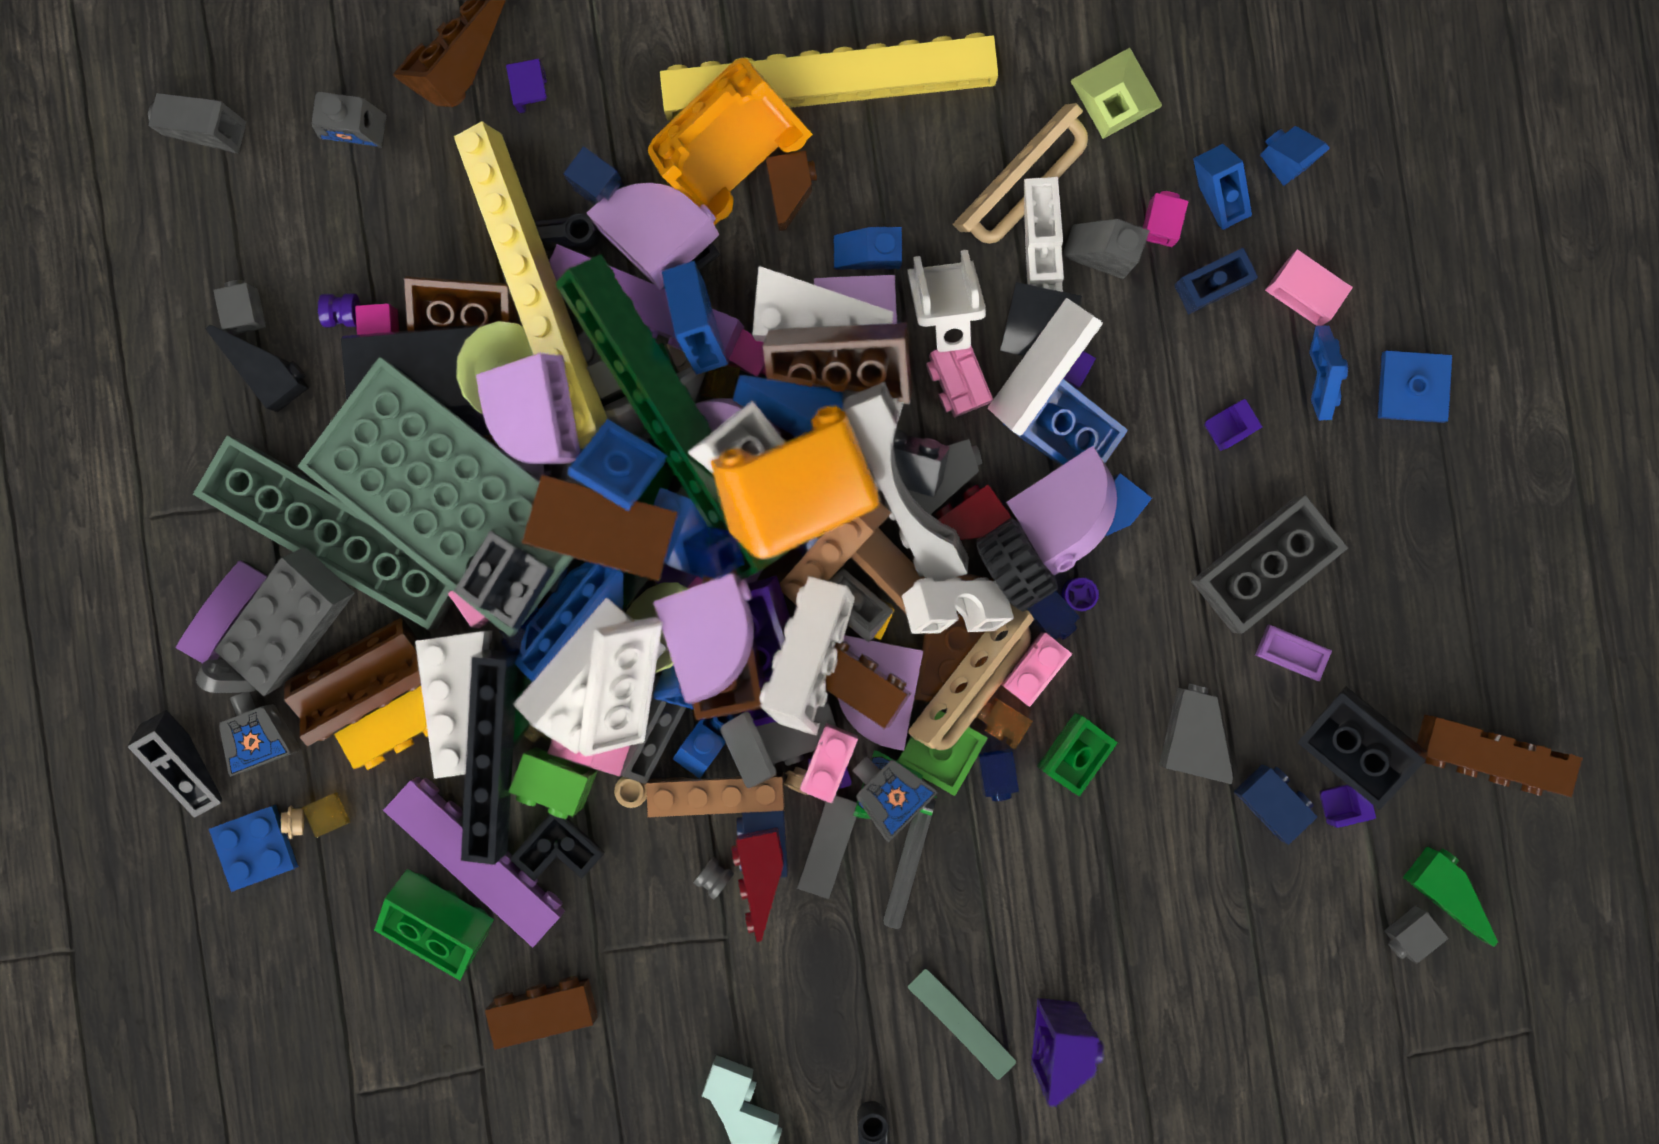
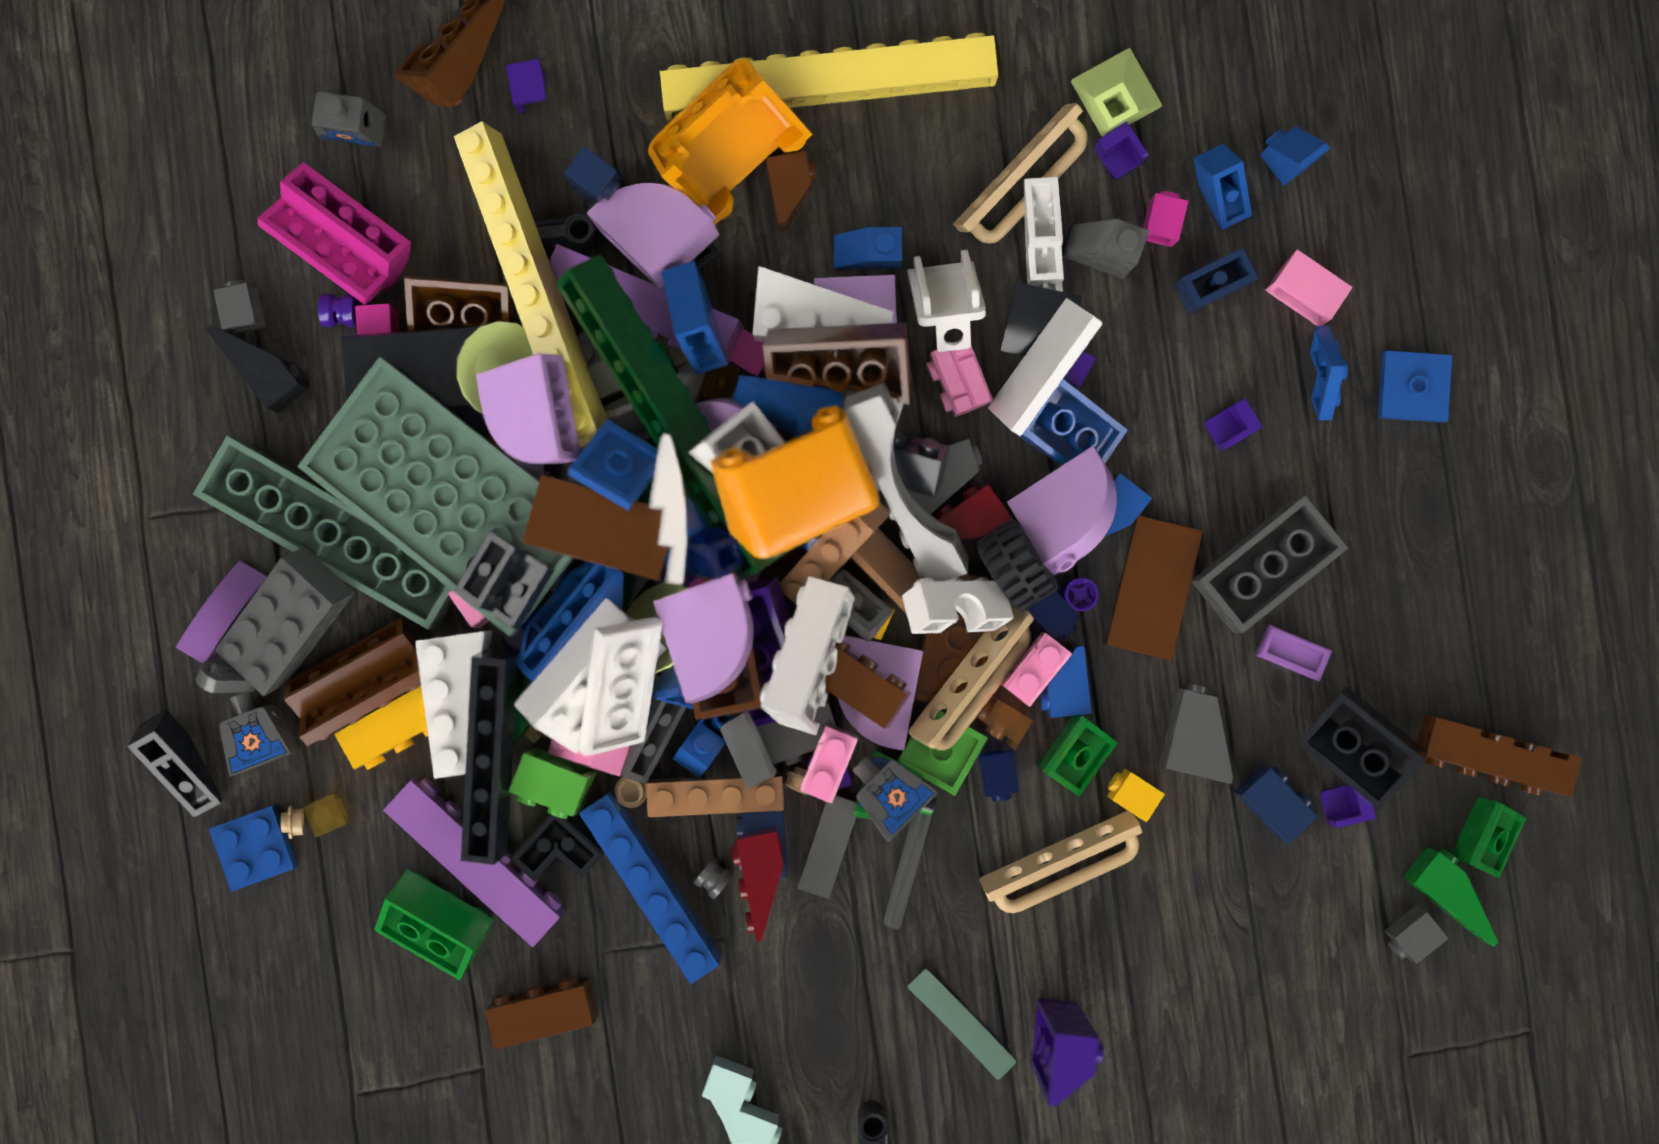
dark grey slope [148,93,247,154] -> none
none -> dark pink brick [257,162,411,305]
none -> blue brick [579,790,722,984]
none -> white slope [649,434,686,585]
none -> tan piece [979,811,1143,913]
none -> blue slope [1039,645,1092,718]
none -> dark purple panel [1093,121,1148,181]
none -> reddish brown tile [1105,516,1203,661]
none -> yellow brick [1107,769,1165,823]
none -> green slope [1451,796,1527,878]

